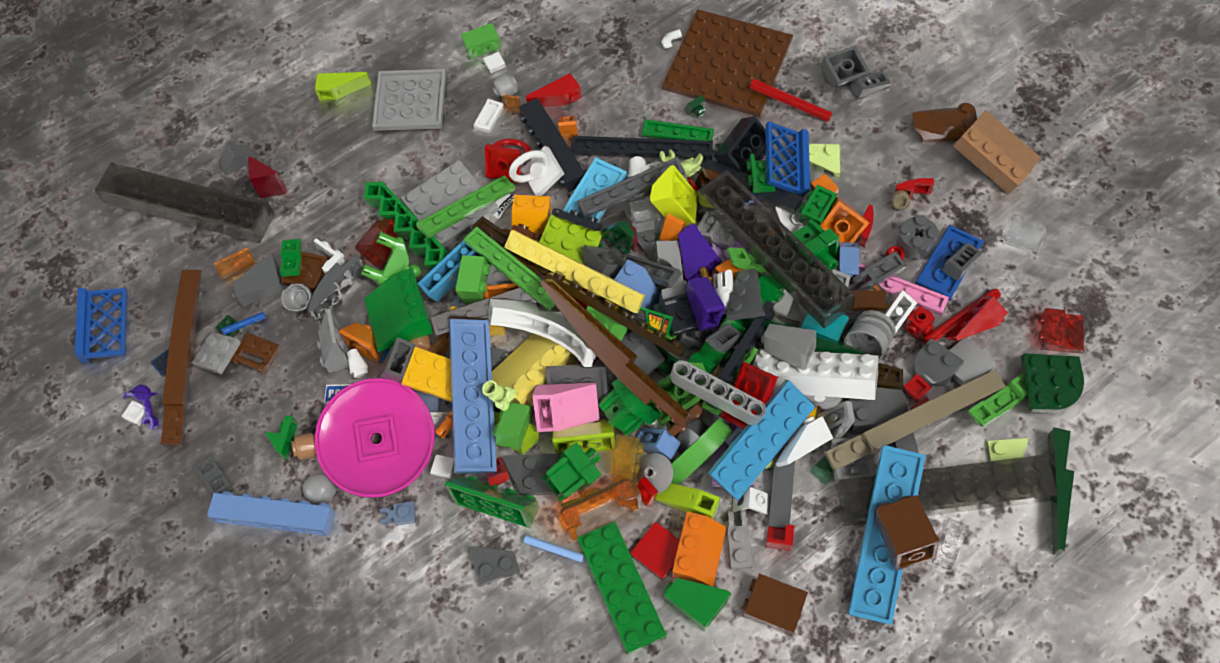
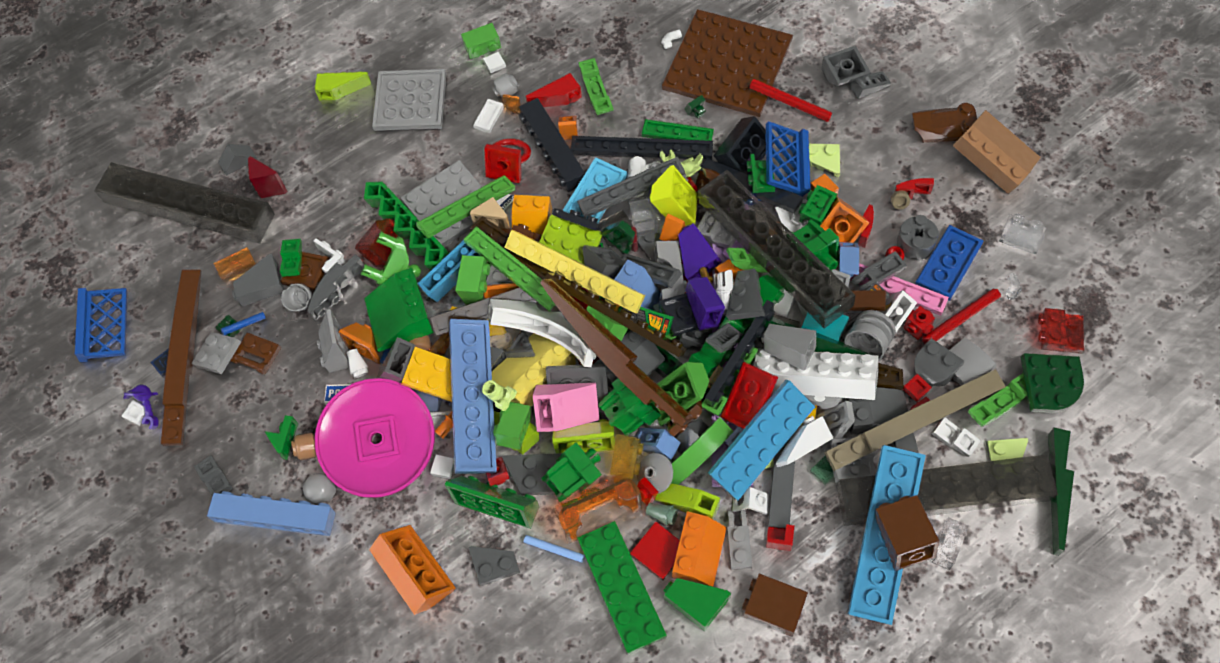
sand blue plate [379,501,416,526] -> none
white tile [509,146,564,196] -> none
light grey beam [670,360,766,425] -> none
dark grey slope [943,243,983,281] -> none
red slope [946,296,1008,341] -> none
none -> orange slope [369,525,456,615]
none -> tan slope [470,197,511,230]
none -> dark grey tile [505,330,535,358]
none -> bright green slope [578,58,614,115]
none -> sand green cone [646,503,678,526]
none -> white slope [931,417,980,457]

